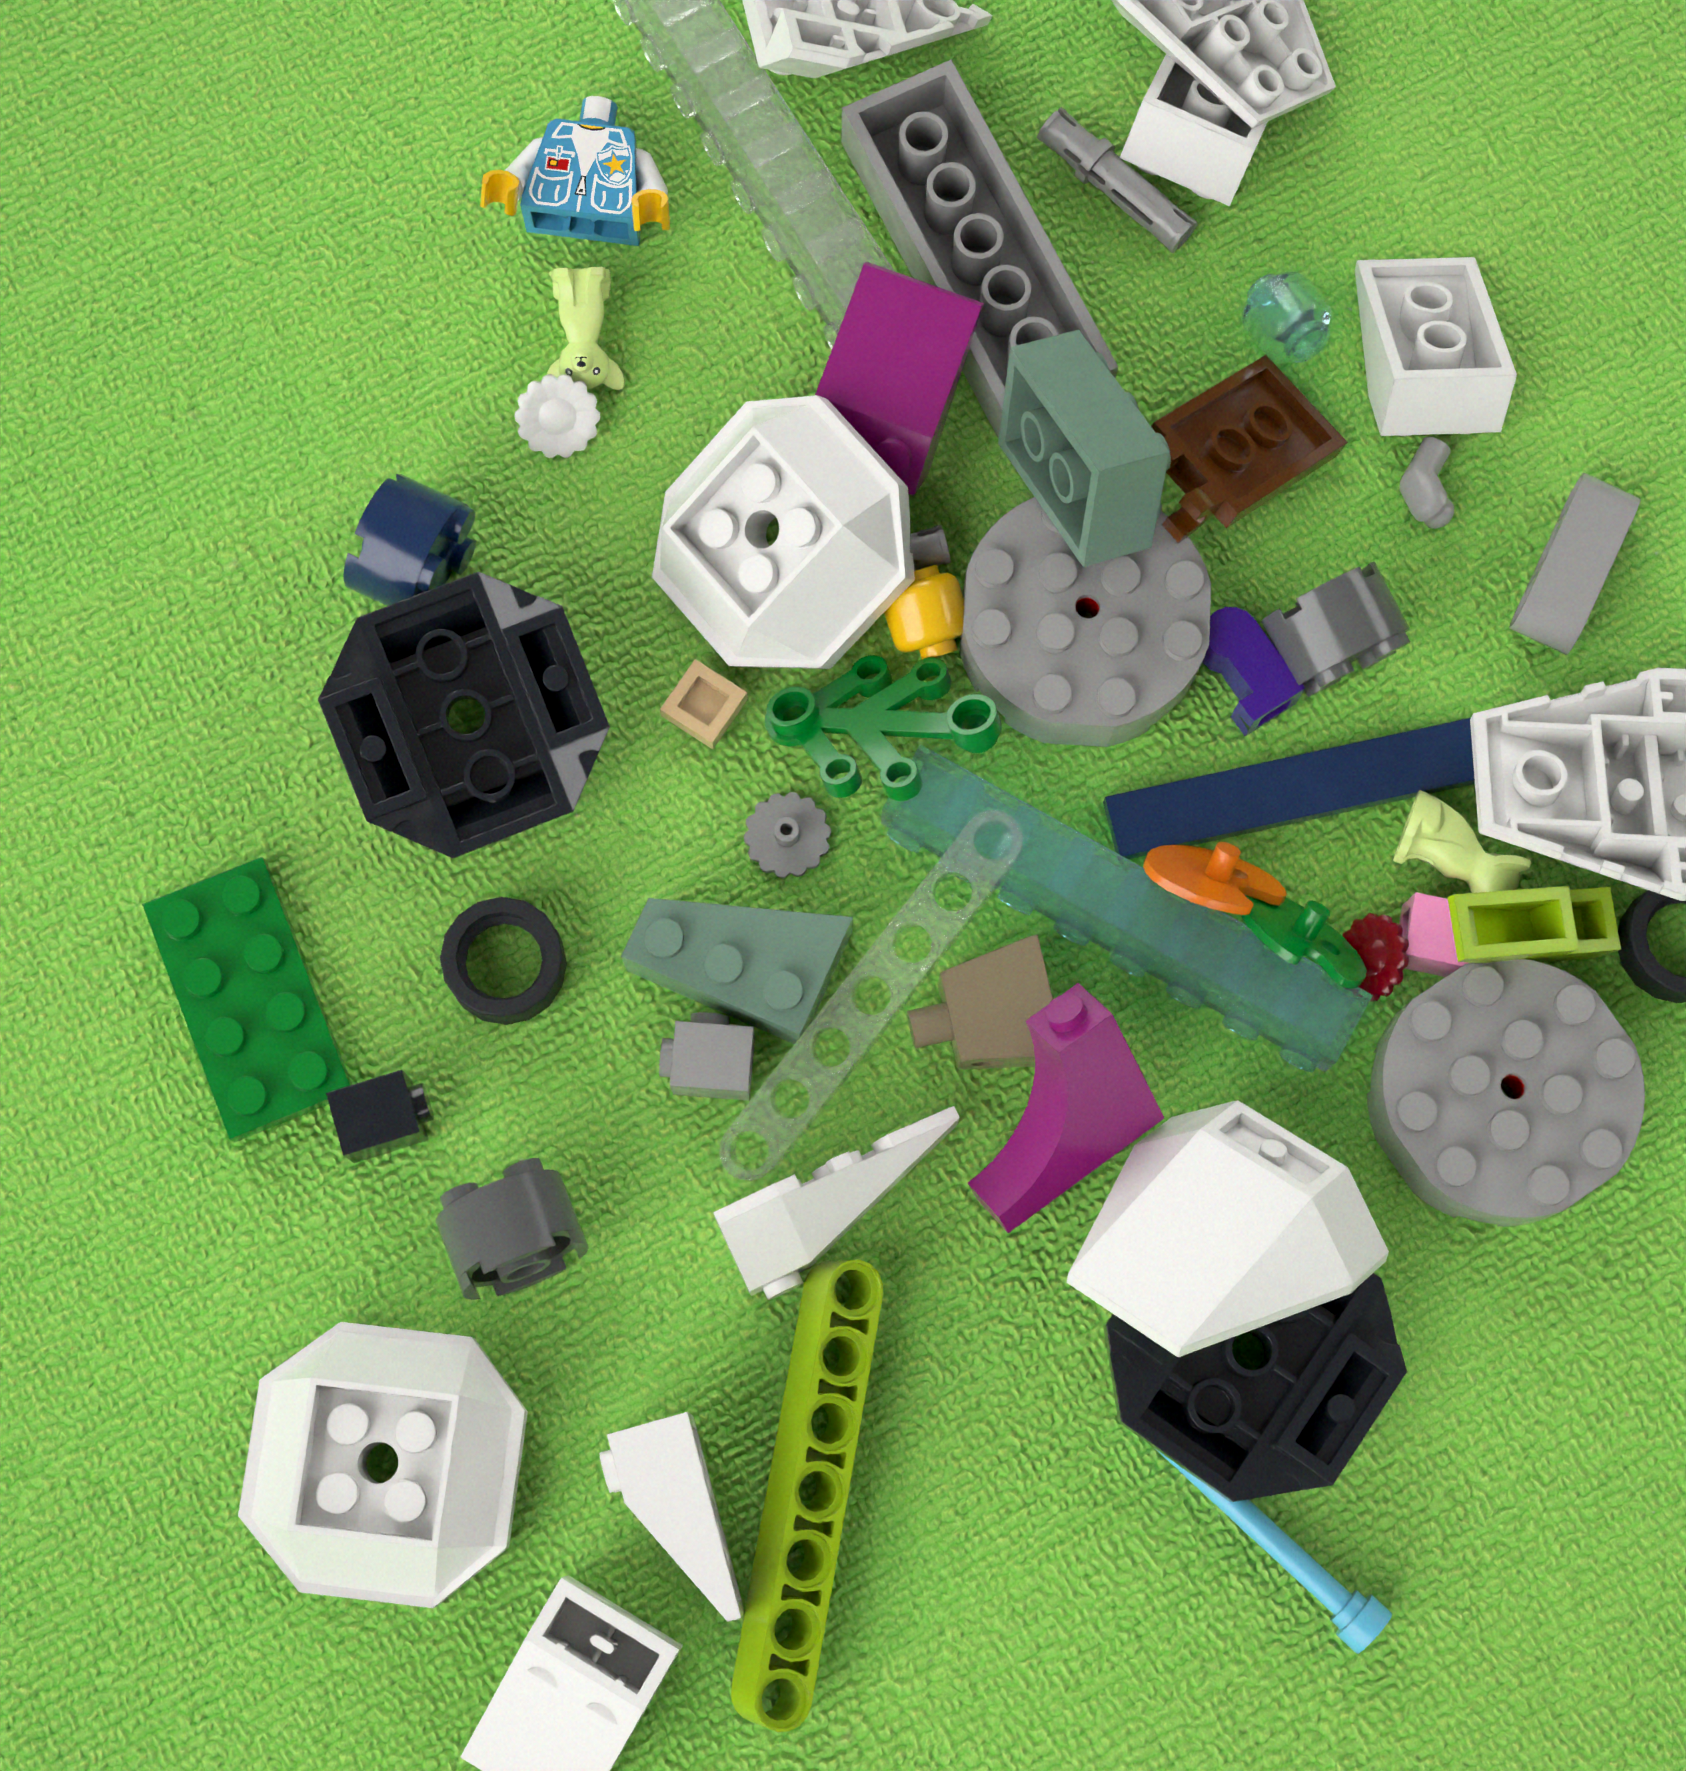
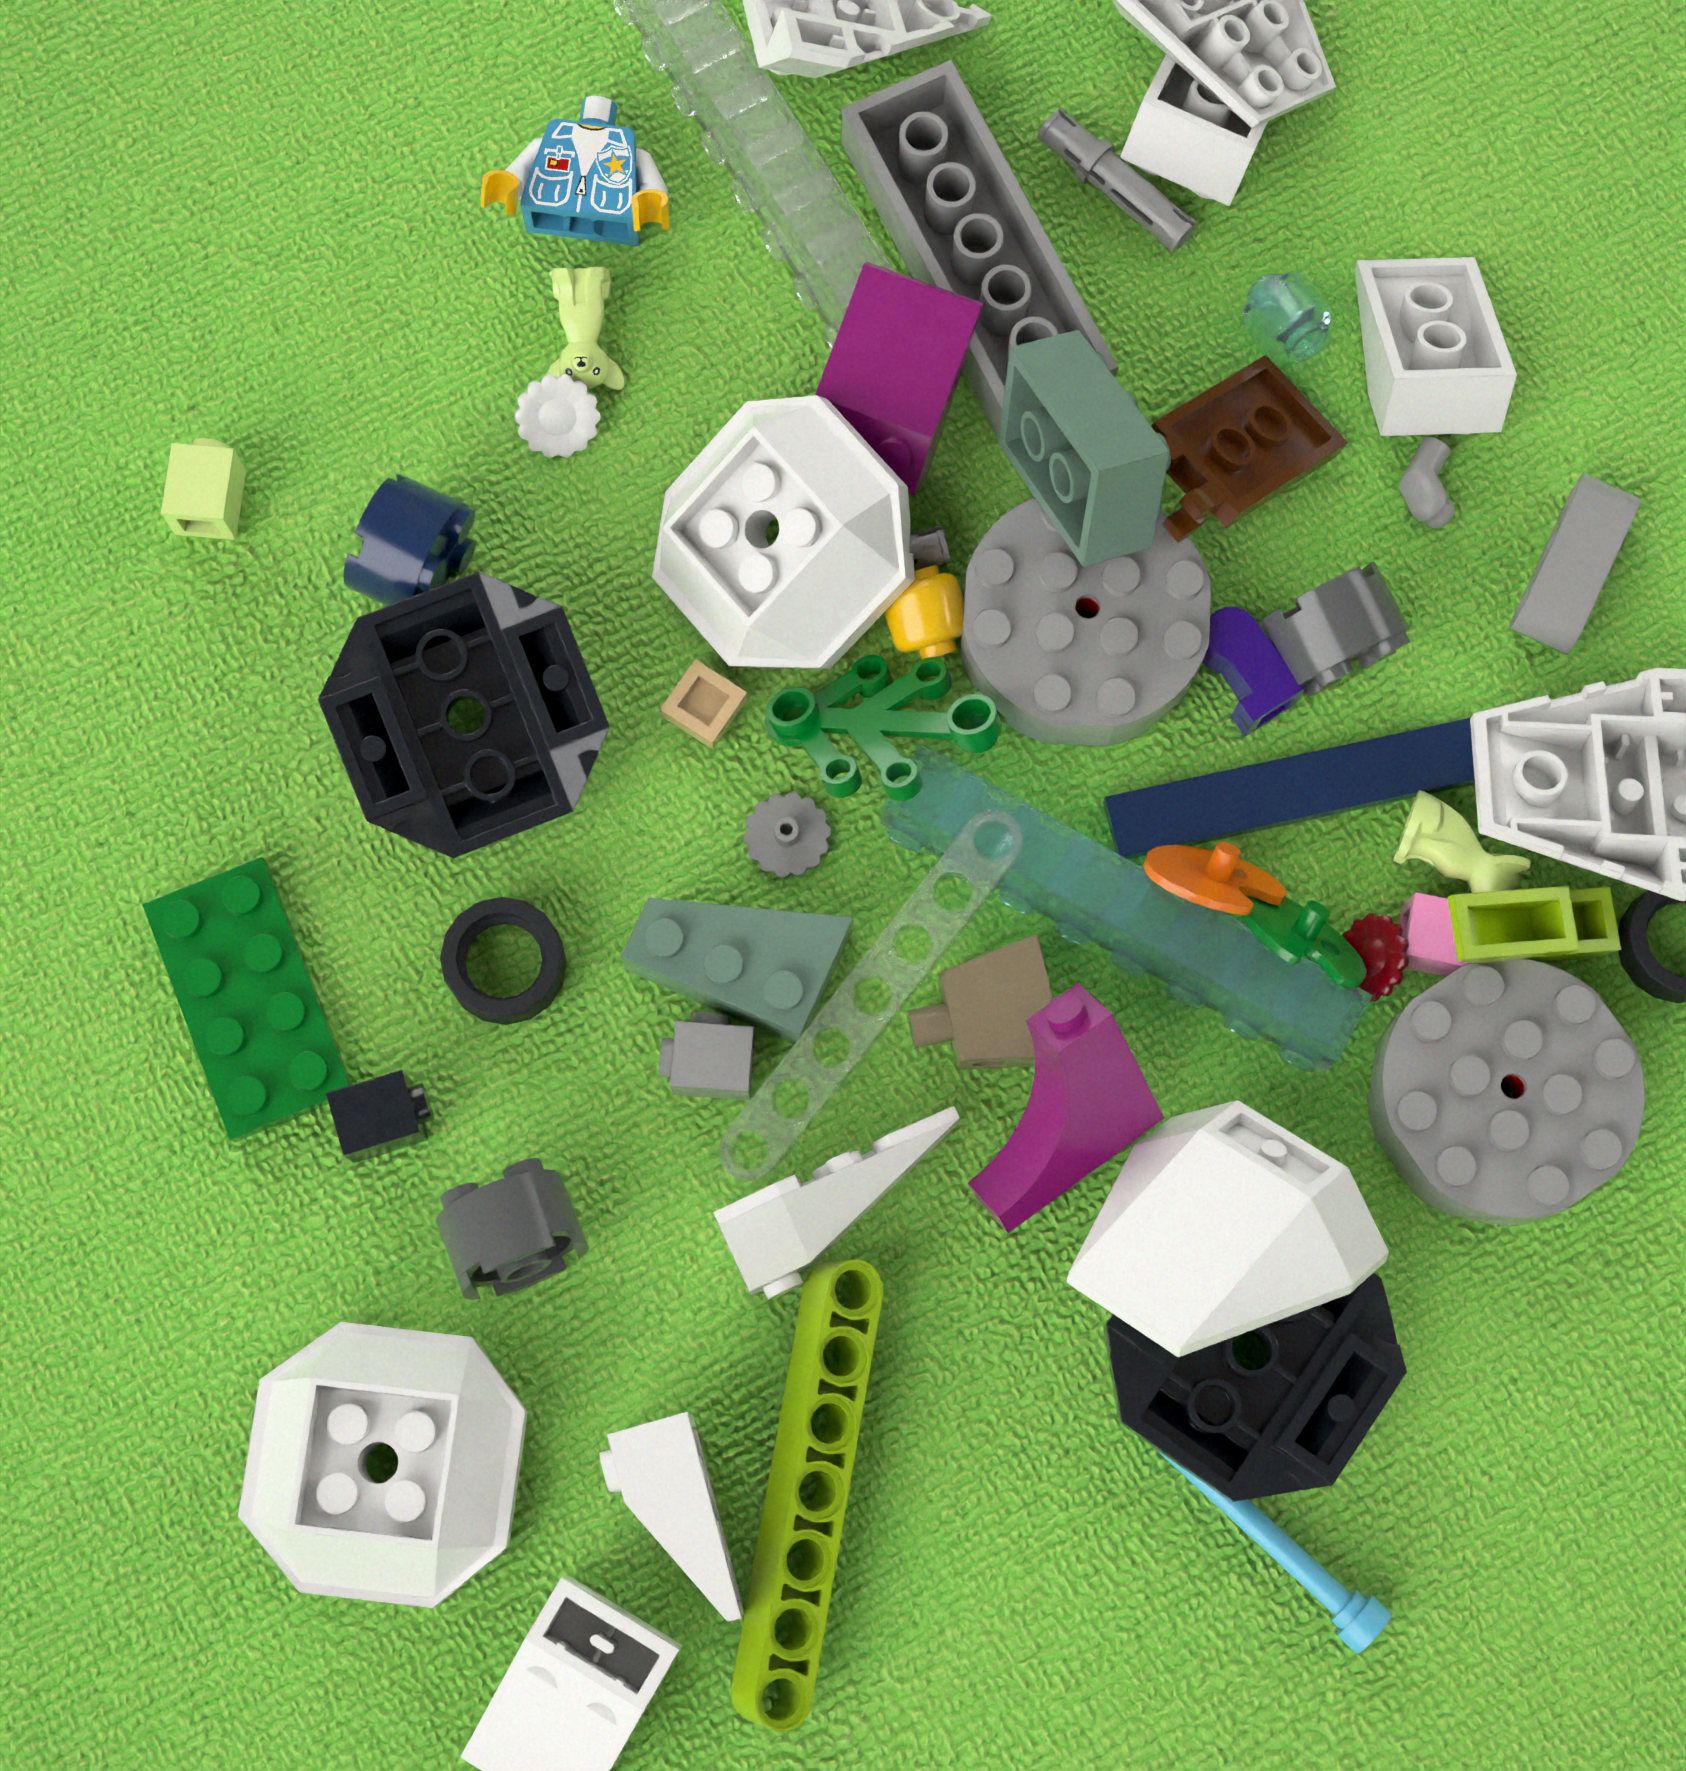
none -> yellowish green brick [161,438,246,540]

